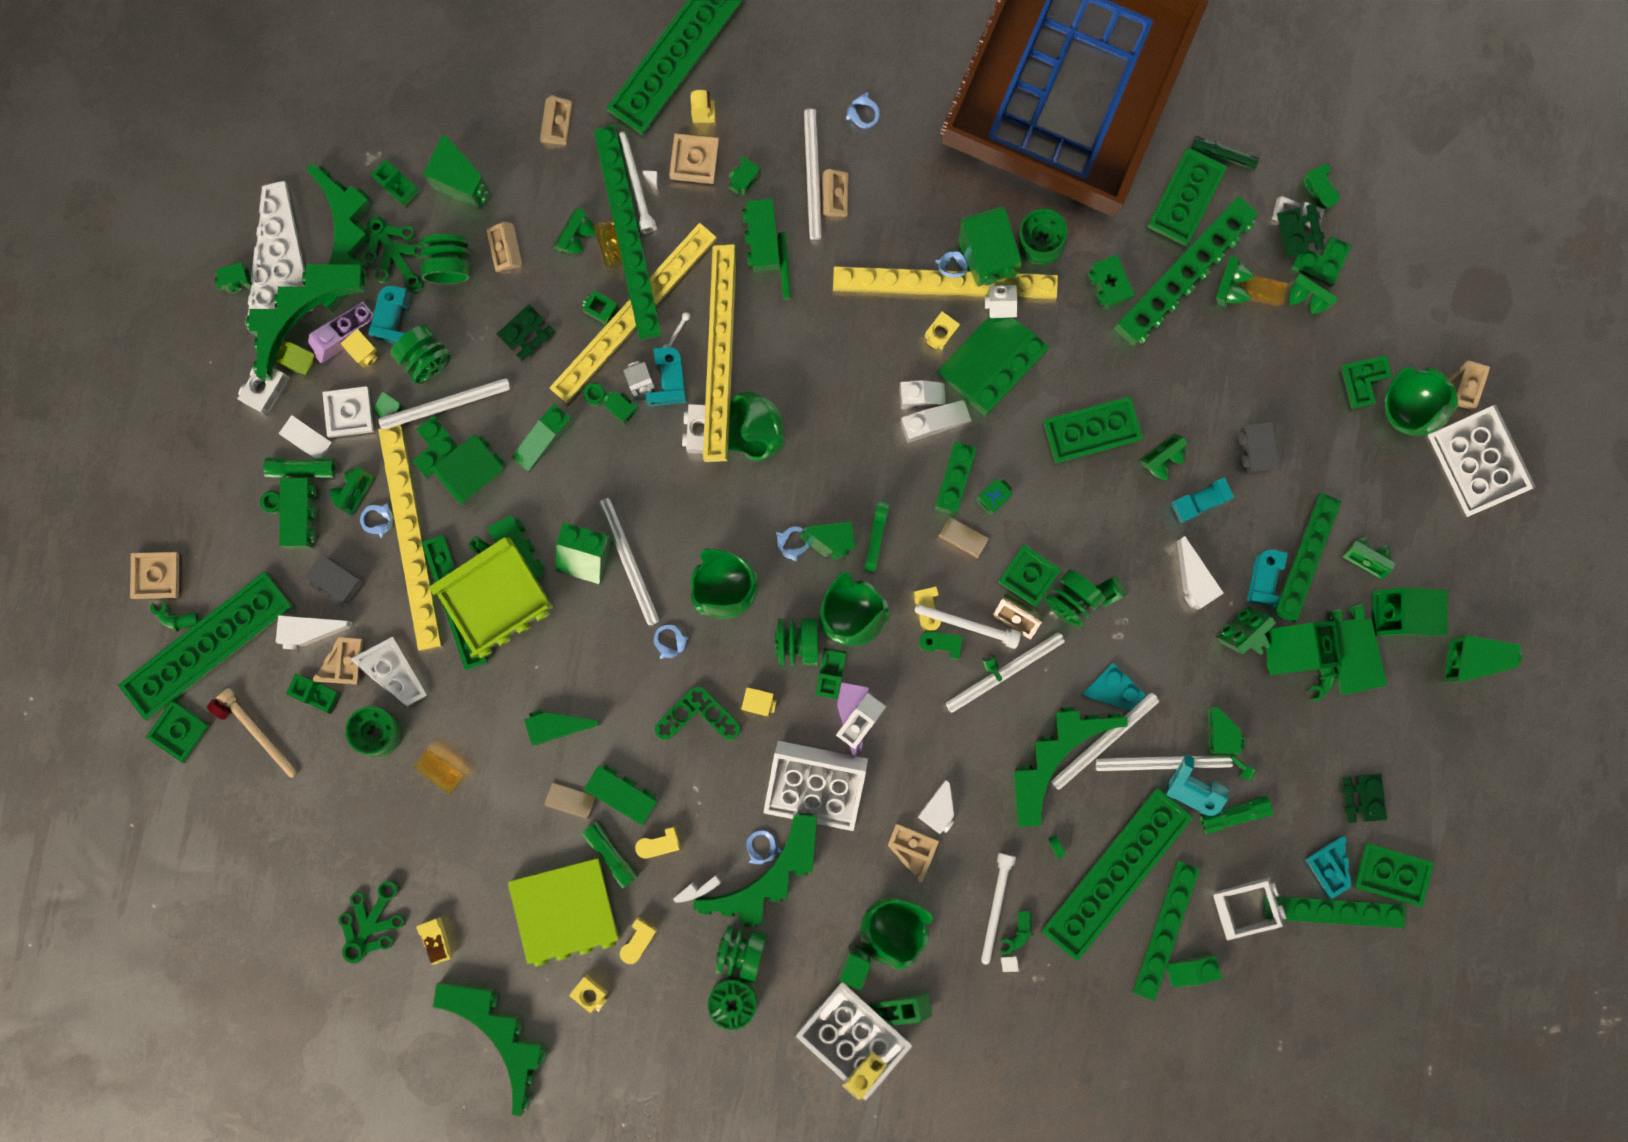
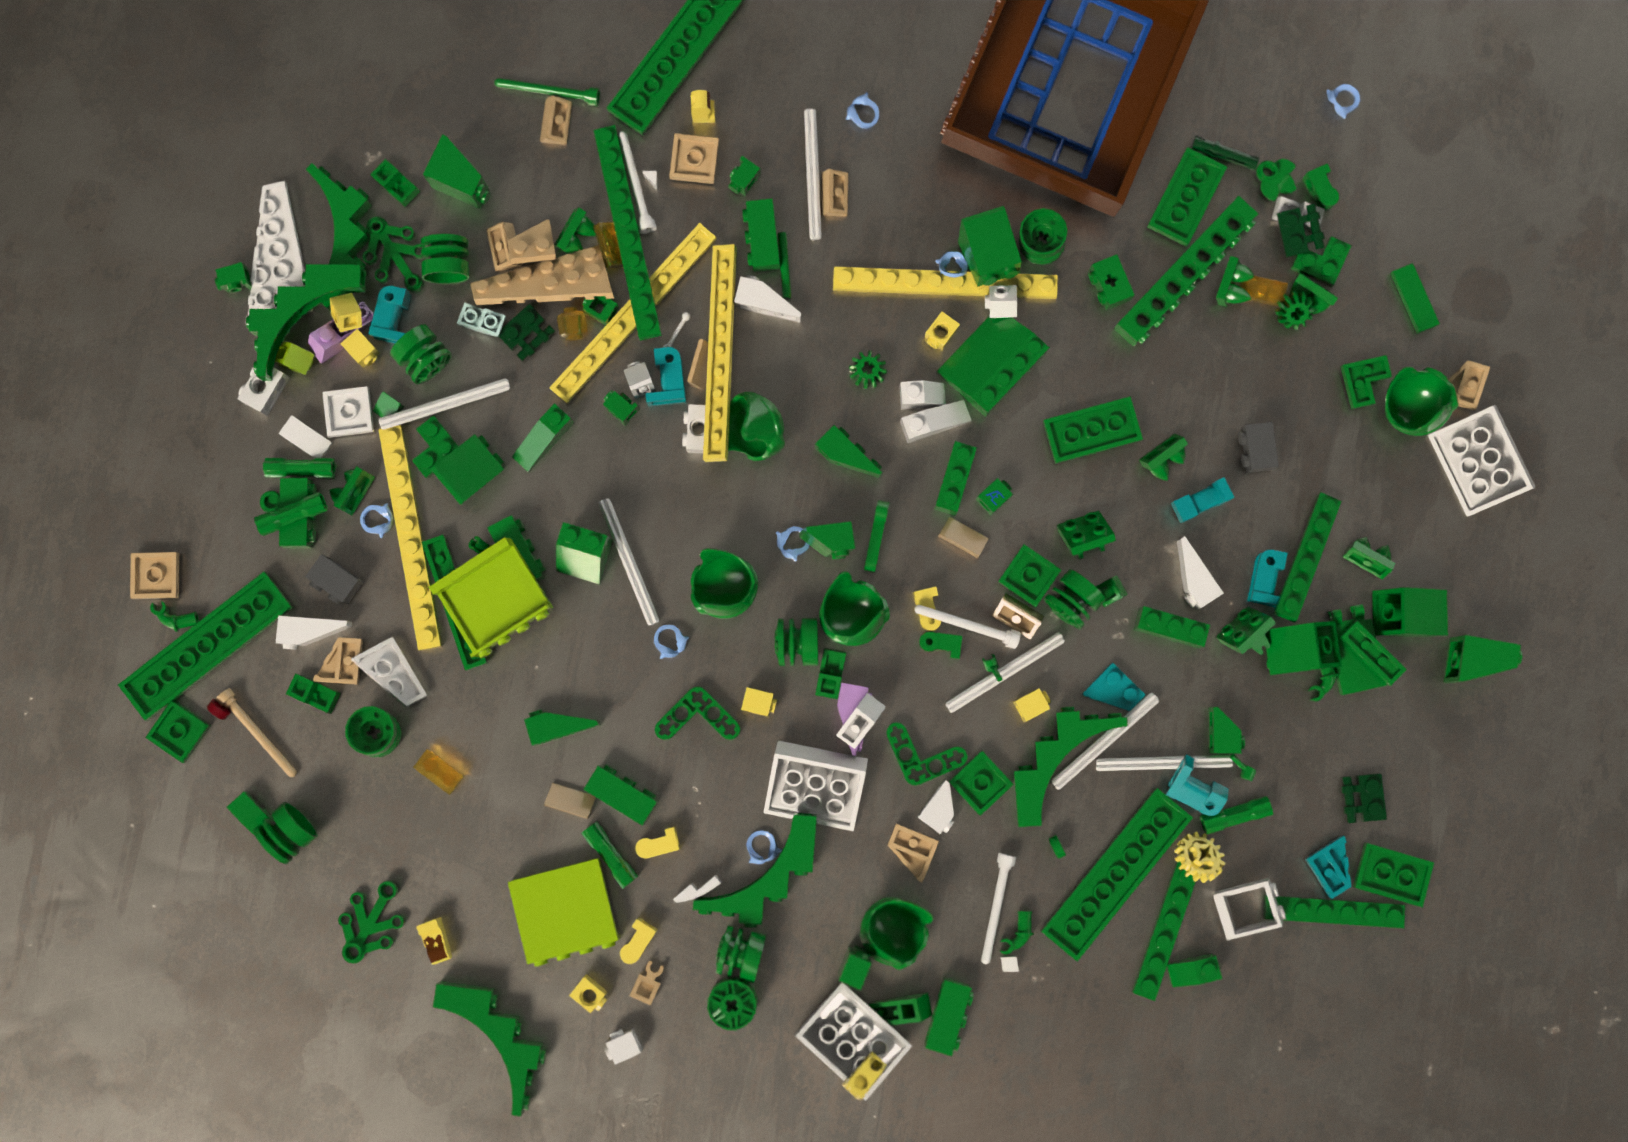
green tile [583,382,606,406] -> none
none -> green slope [226,791,275,836]
none -> green wheel [253,802,318,865]
none -> green axle [254,492,328,536]
none -> light yellow brick [330,293,362,332]
none -> light aqua slope [457,303,506,337]
none -> tan wing [470,245,614,305]
none -> green piece [495,78,600,106]
none -> tan wing [507,220,556,264]
none -> clear yellow head [557,307,588,341]
none -> white brick [604,1028,643,1065]
none -> tan plate [629,961,664,1006]
none -> tan slope [687,339,708,390]
none -> white slope [734,275,801,322]
none -> green slope [815,425,882,478]
none -> green gear [849,350,887,389]
none -> green beam [886,722,968,786]
none -> green brick [924,977,974,1056]
none -> green plate [948,751,1014,816]
none -> light yellow brick [1013,688,1051,722]
none -> green plate [1057,510,1116,560]
none -> green brick [1133,606,1210,648]
none -> light yellow gear [1175,832,1225,883]
none -> green plate [1256,159,1296,201]
none -> green gear [1275,290,1315,330]
none -> light blue piece [1326,84,1360,119]
none -> green plate [1339,621,1407,686]
none -> green tile [1390,263,1440,334]

